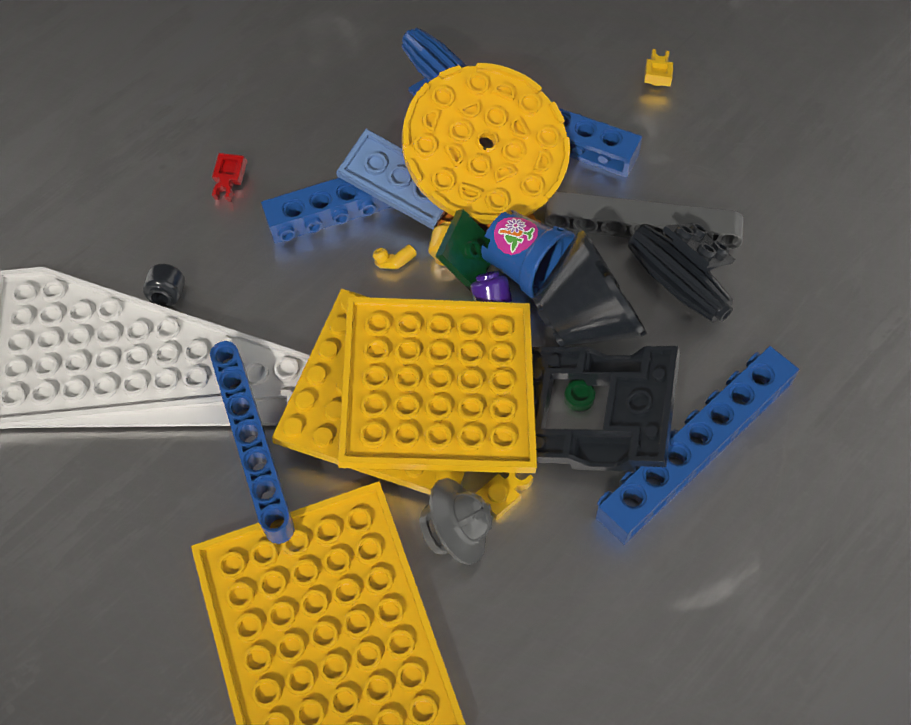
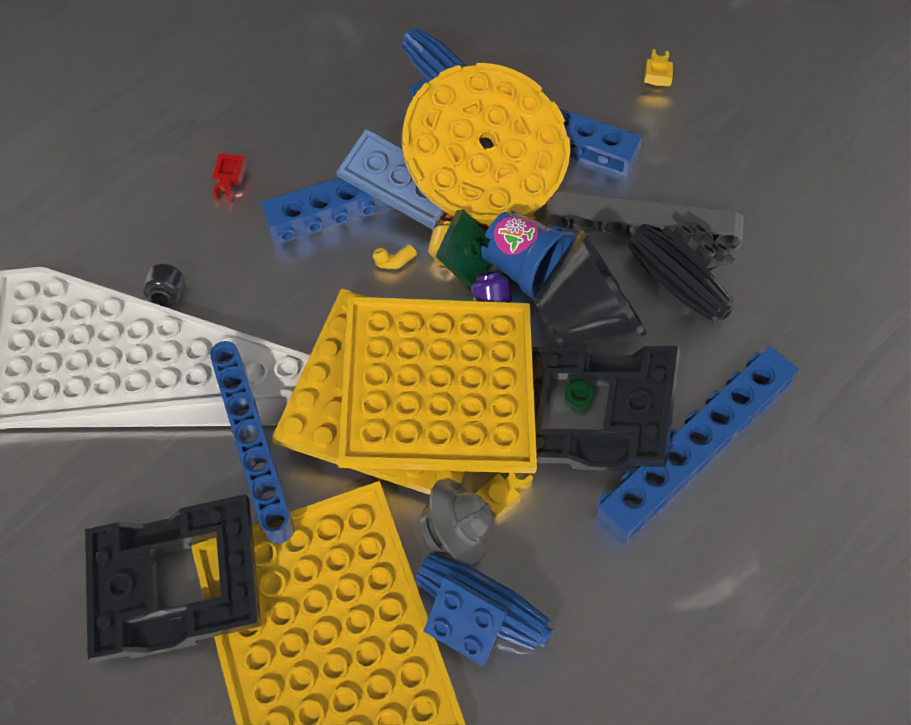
none -> black piece [85,494,262,663]
none -> blue plate [415,552,554,667]

